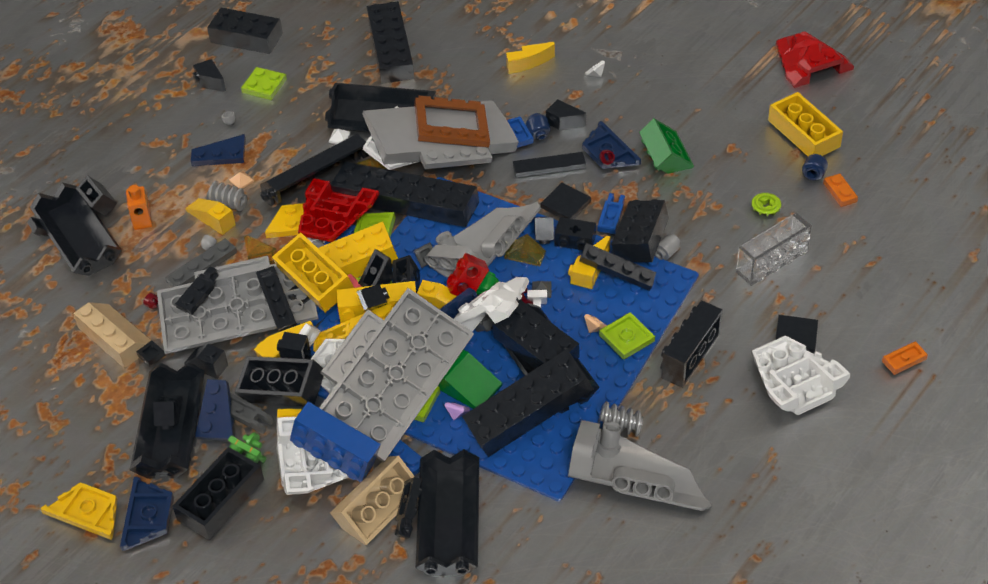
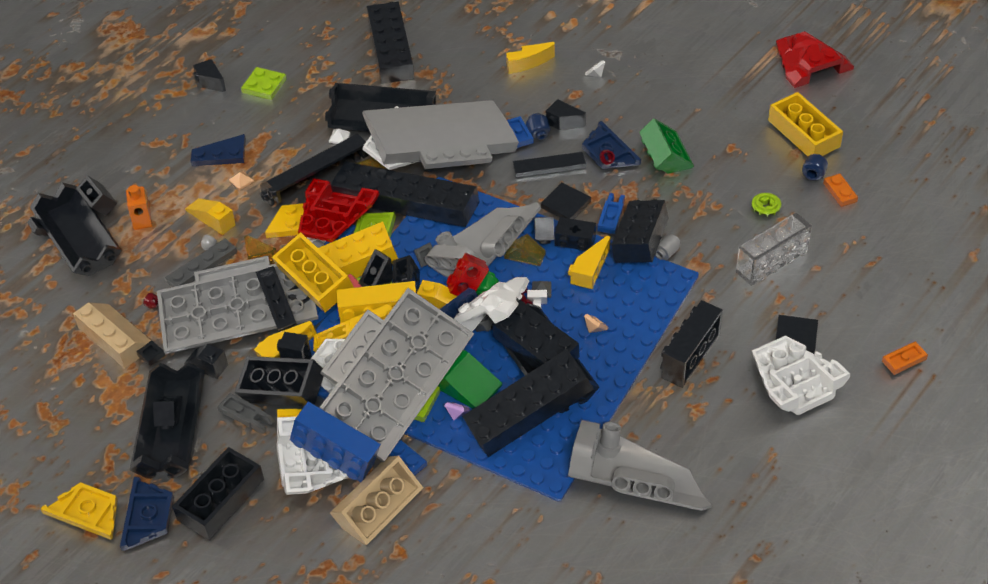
black hinge [175,266,219,315] -> none
dark blue wing [195,379,235,441] -> none
black brick [207,8,283,54] -> none
light grey piece [207,181,248,211] -> none
light grey hinge [221,111,236,126] -> none
bright green hips [228,432,267,464] -> none
white tile [299,323,320,347] -> none
black slope [356,284,390,312] -> none
black hinge [395,477,422,539] -> none
dark orange hinge [415,95,490,147] -> none
black panel [415,449,480,576] -> none
black plate [579,243,656,291] -> none
light grey piece [598,401,643,437] -> none
lime plate [599,312,655,360] -> none

